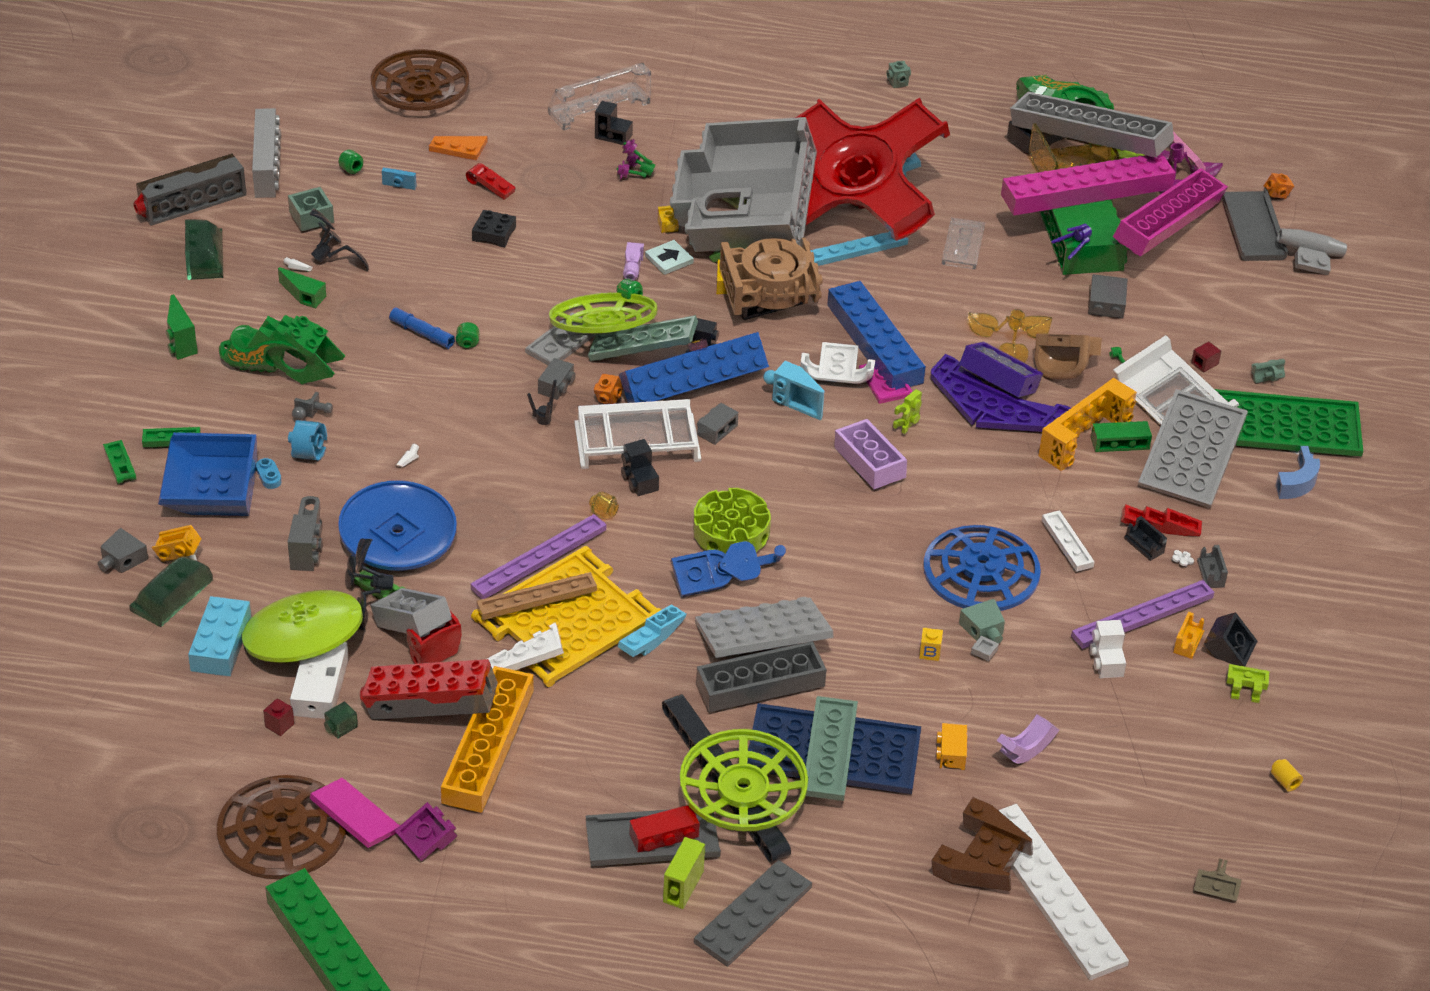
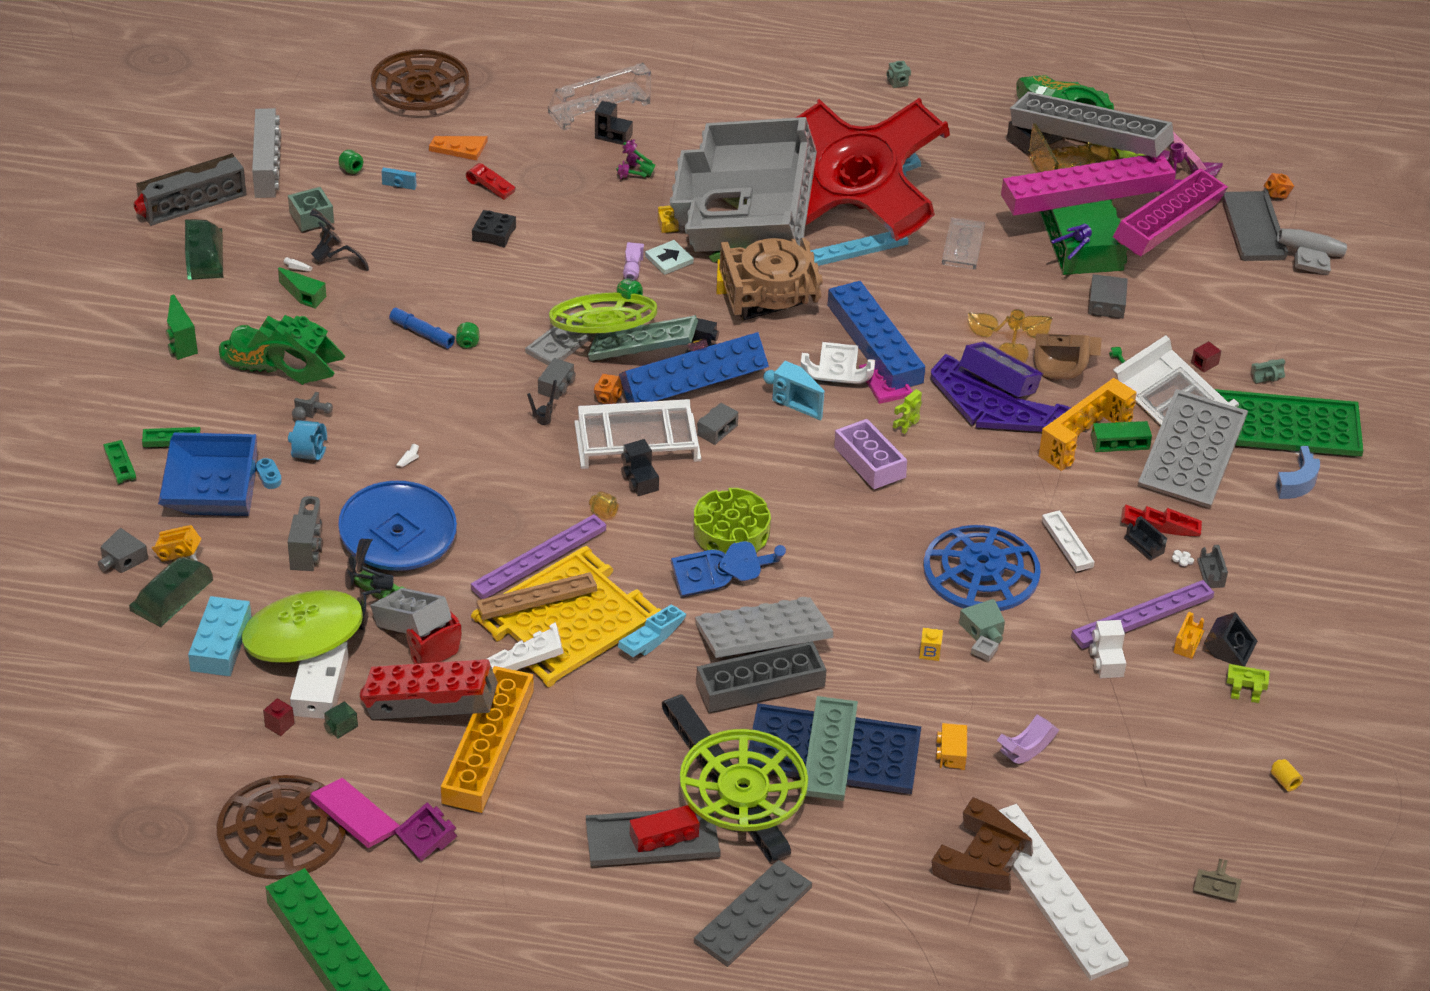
lime brick [663,837,705,909] -> none

